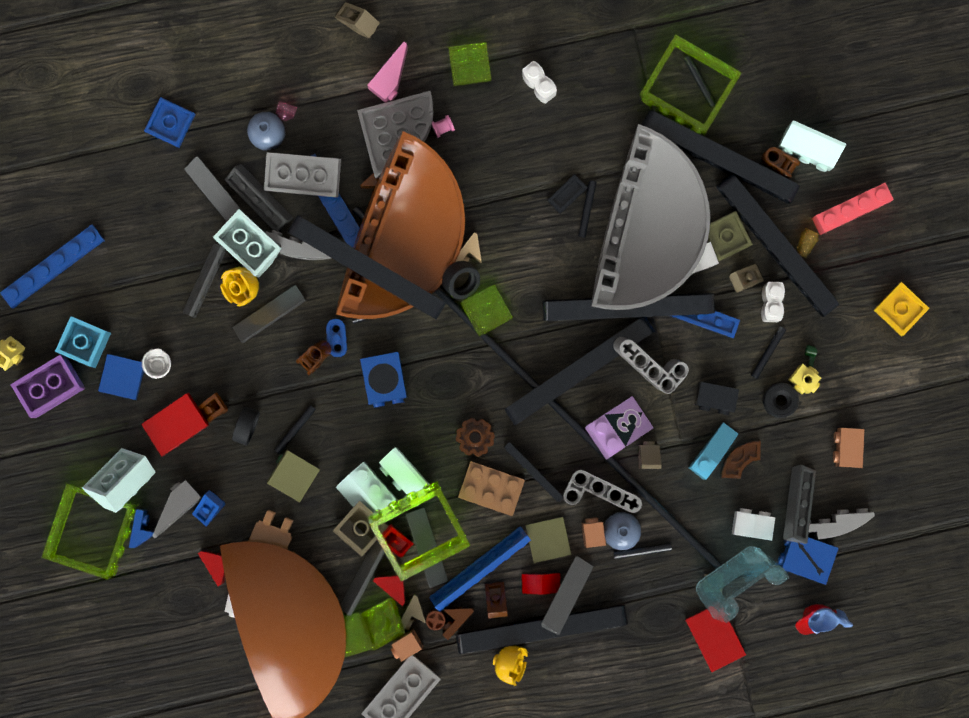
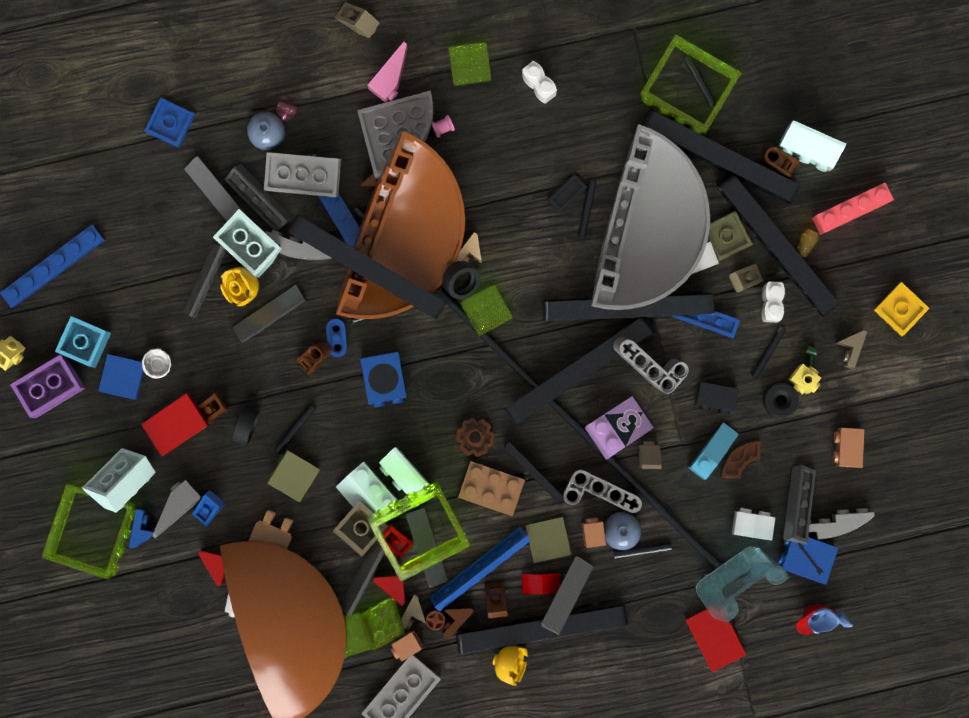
none -> dark tan slope [836,331,867,369]

